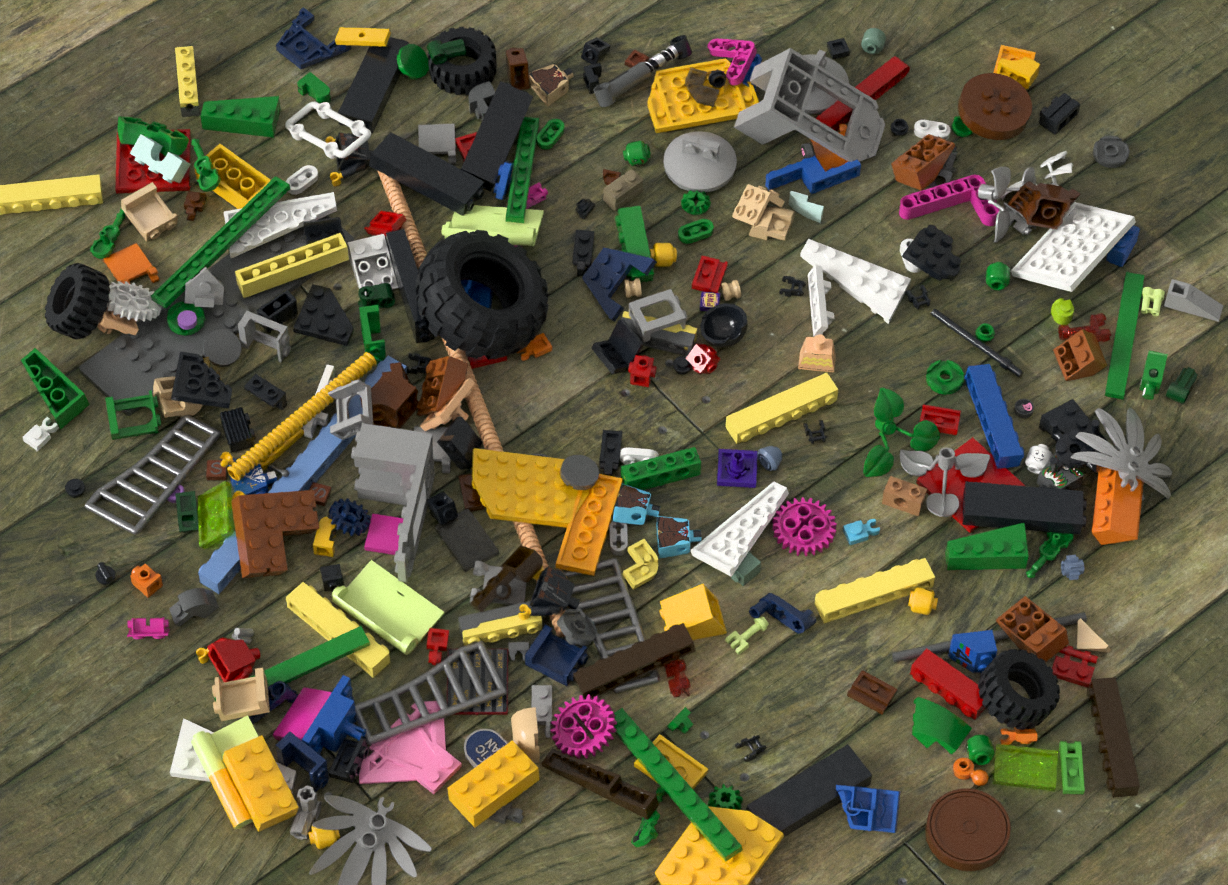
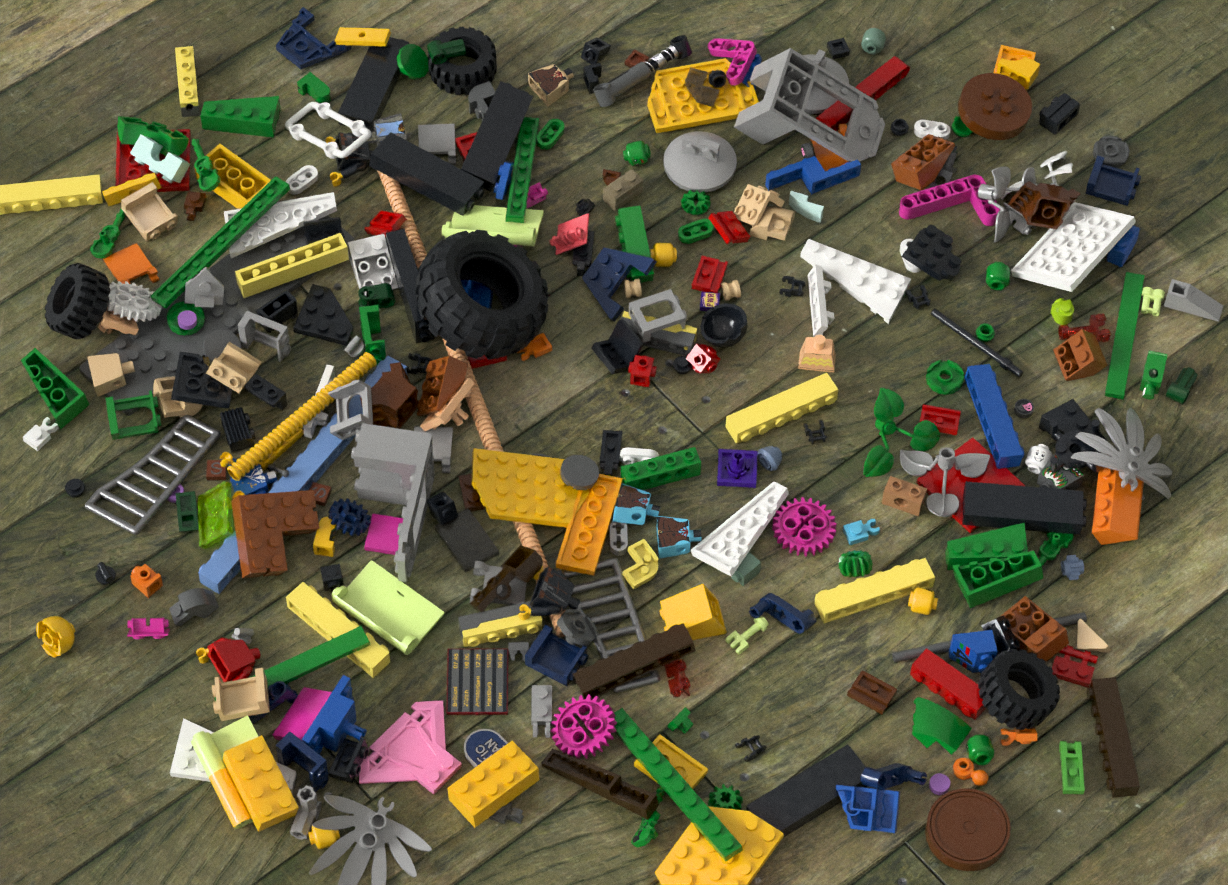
flat silver bar [355,640,507,745] -> none
red plate [427,628,449,666] -> none
black bracket [437,416,482,470] -> none
reddish brown torso [506,47,529,90] -> none
tan brick [511,707,540,763] -> none
clear neon green plate [993,744,1058,791] -> none
none -> yellow cylinder [36,616,75,657]
none -> tan torso [87,353,135,396]
none -> yellow tile [102,173,161,206]
none -> tan panel [206,342,262,393]
none -> light grey plate [344,335,365,357]
none -> torso [367,113,407,146]
none -> coral hinge [550,213,589,255]
none -> red plate [709,211,750,244]
none -> green gear [838,550,873,578]
none -> dark blue beam [860,763,927,790]
none -> medium lavender tile [929,773,950,795]
none -> green wedge [952,551,1044,608]
none -> black bracket [981,615,1020,656]
none -> dark blue panel [1085,155,1141,206]

